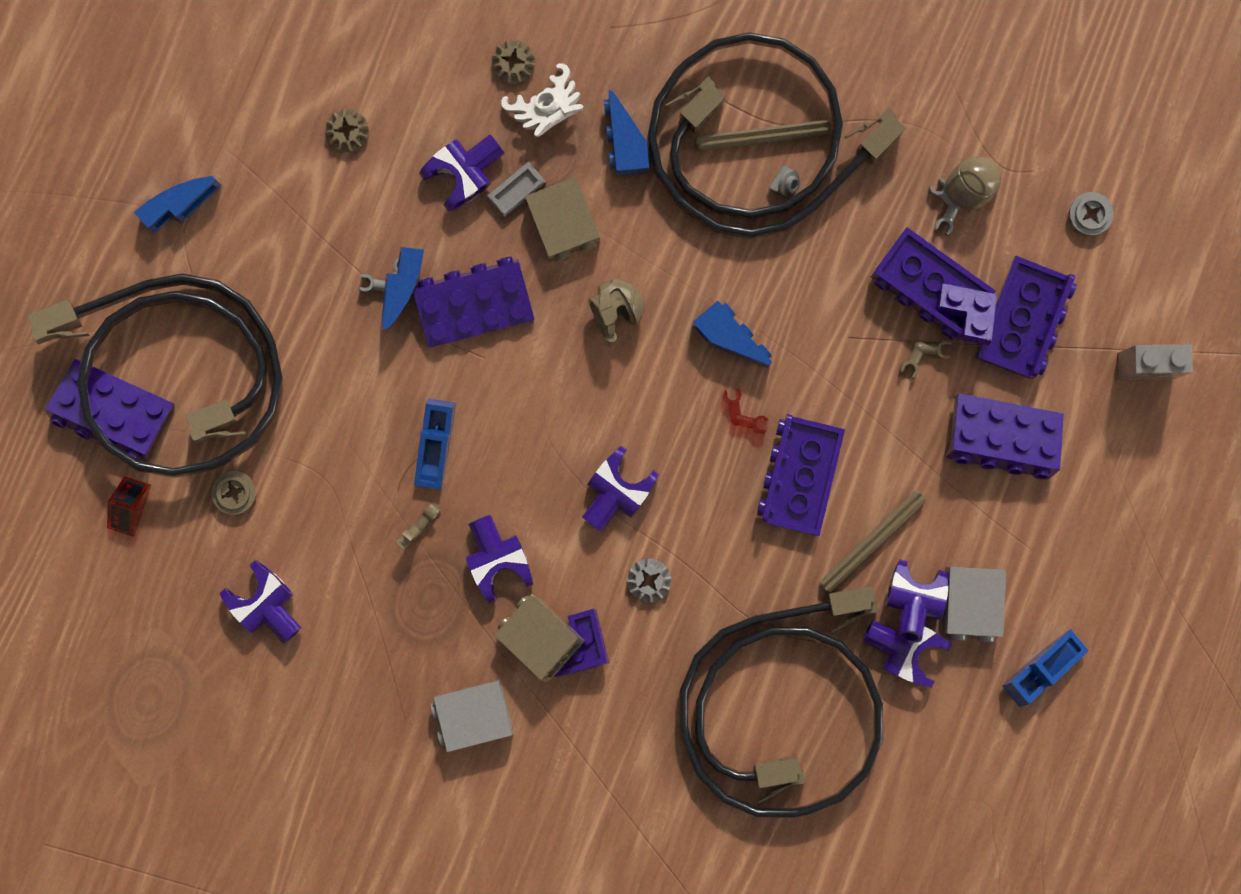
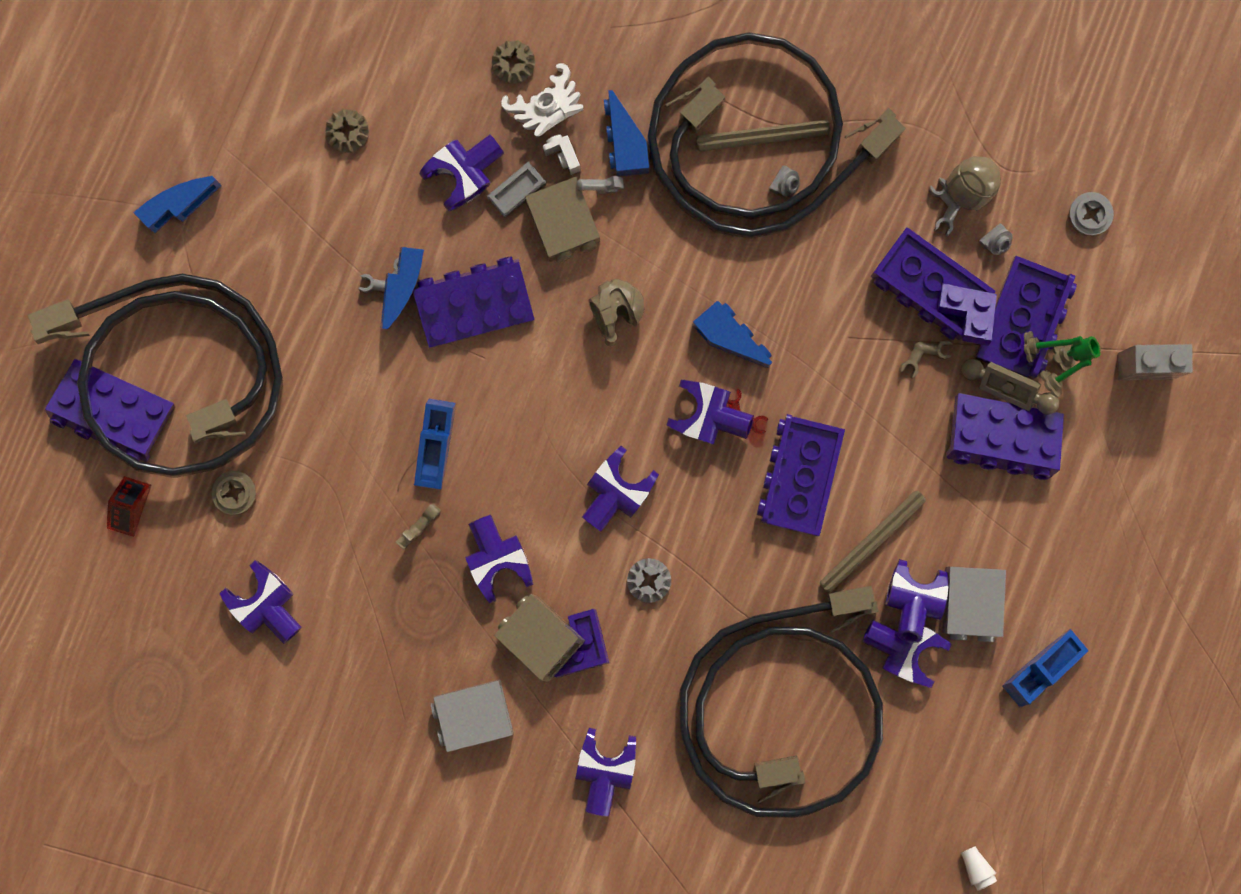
none -> white bracket [543,135,581,175]
none -> dark purple connector [575,728,636,816]
none -> light grey bar [576,176,624,194]
none -> dark purple connector [666,380,754,444]
none -> dark tan plate [961,359,1059,415]
none -> white cone [961,846,997,891]
none -> light grey plate [979,223,1012,255]
none -> plant [1024,331,1101,398]

